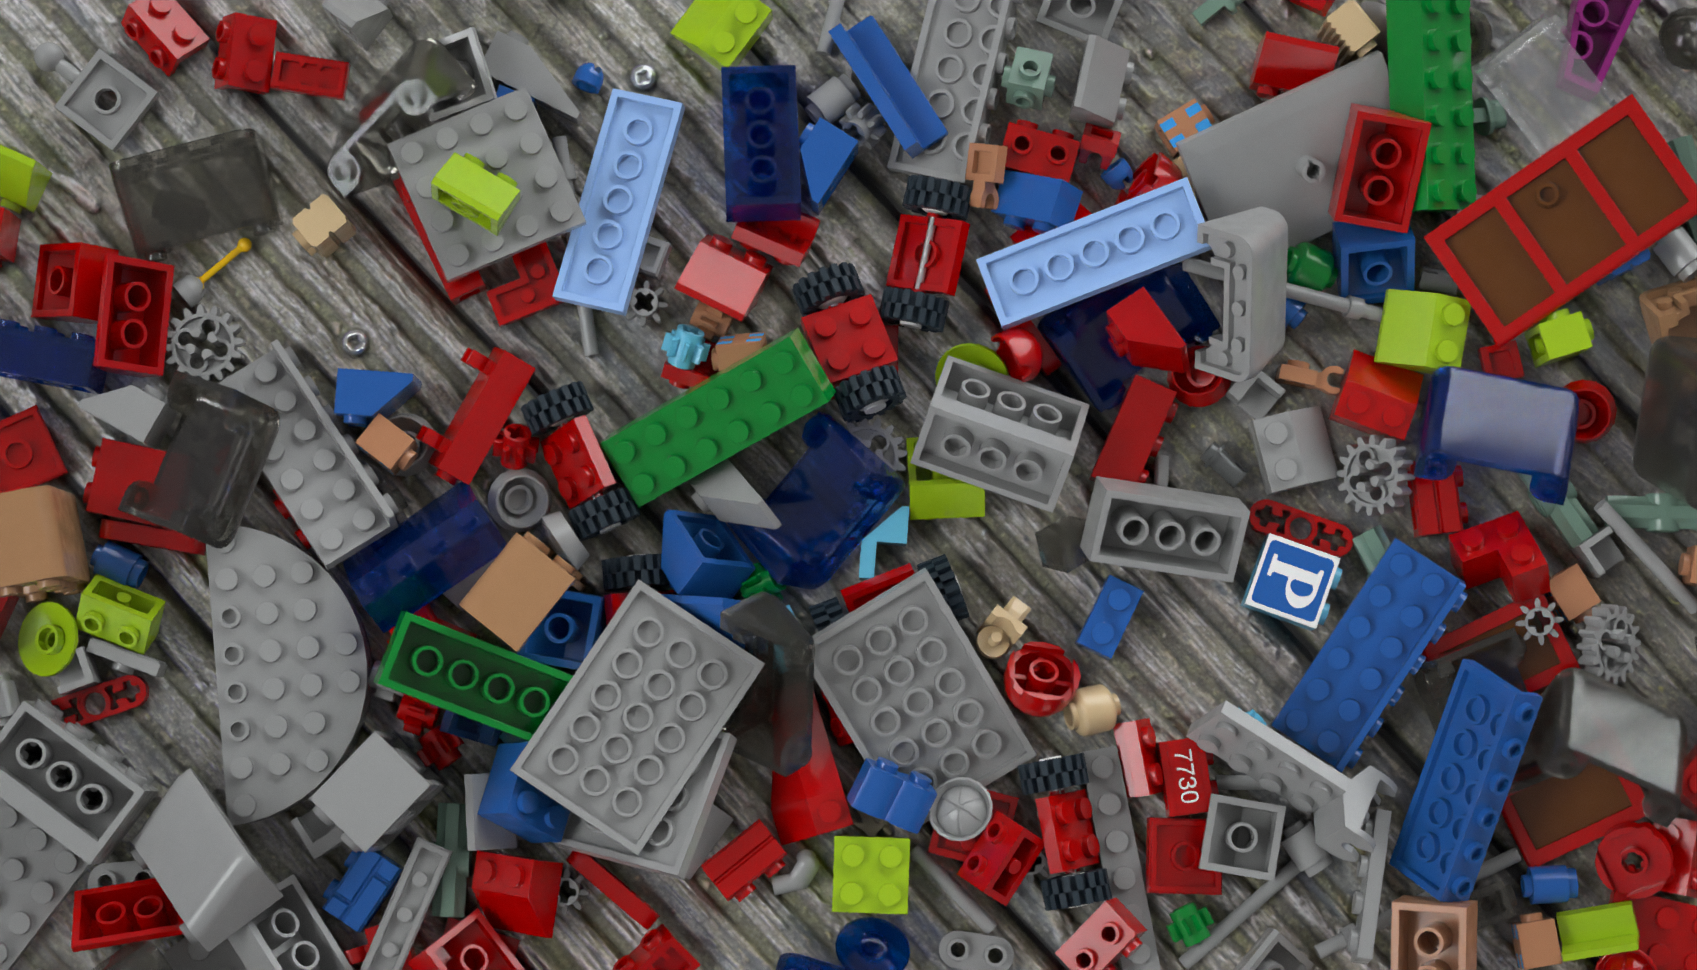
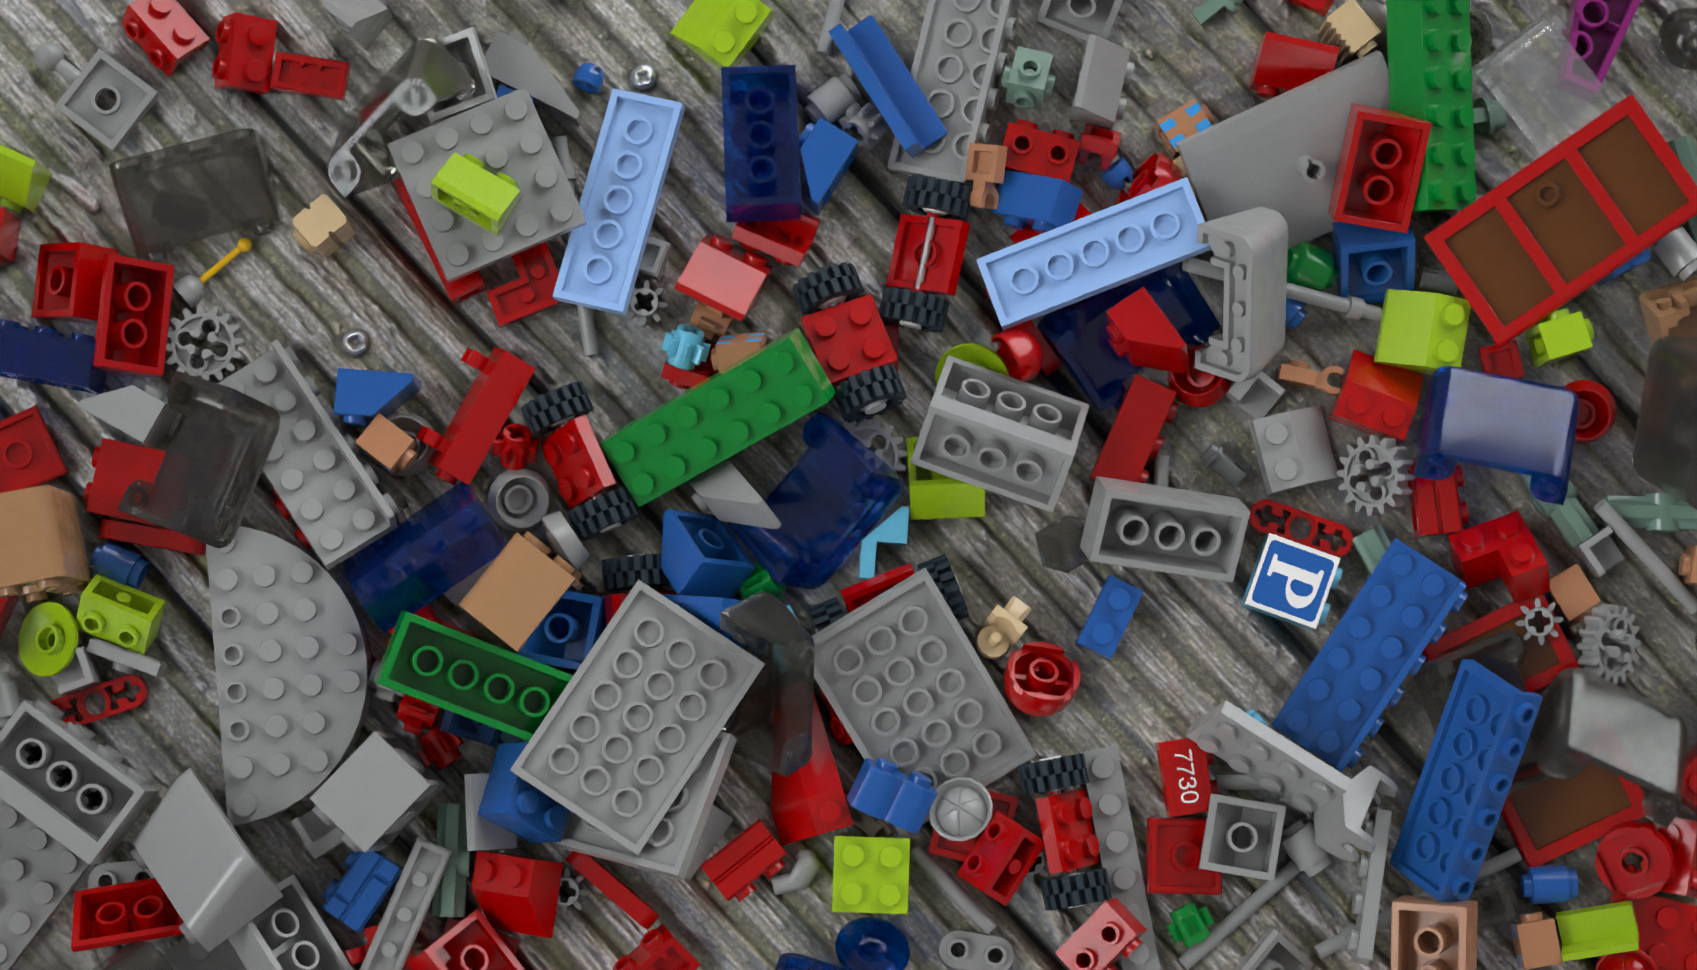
tan head [1063,684,1121,737] -> none
bracket [1113,718,1164,798] -> none

